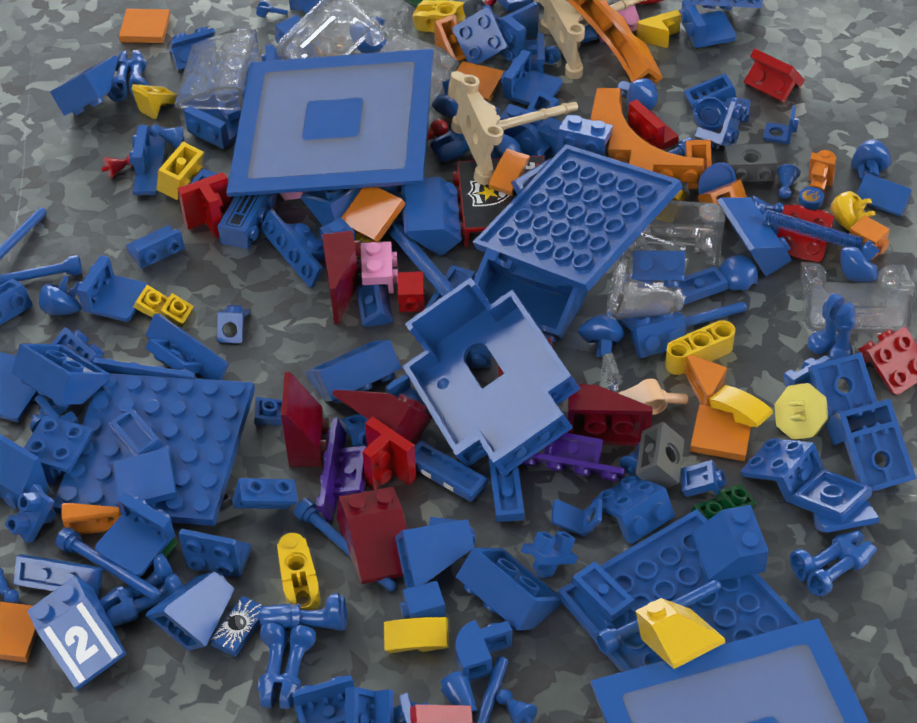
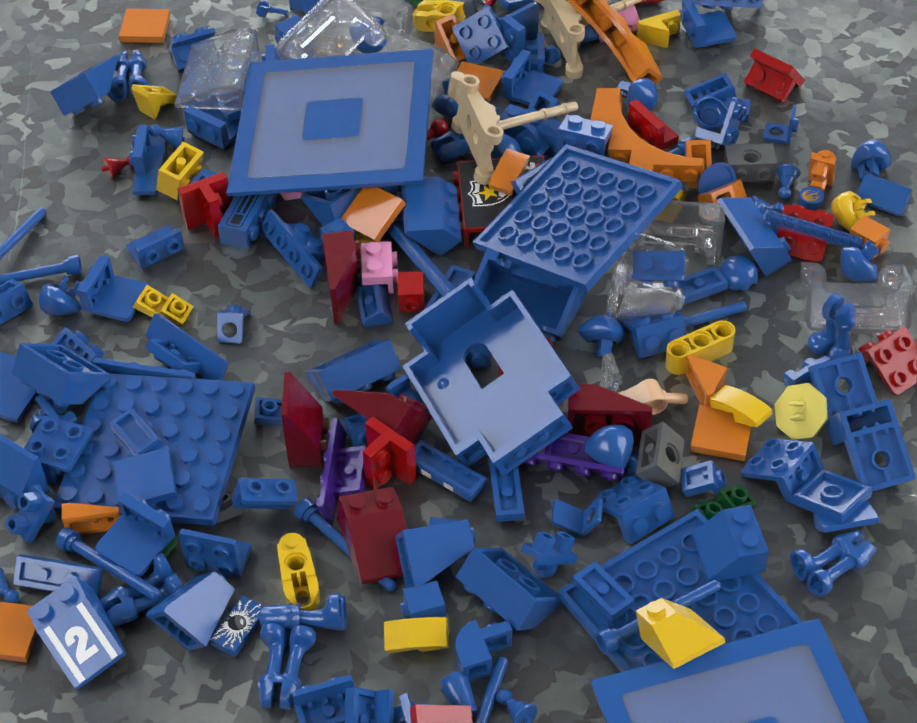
none -> blue piece [585,425,634,469]

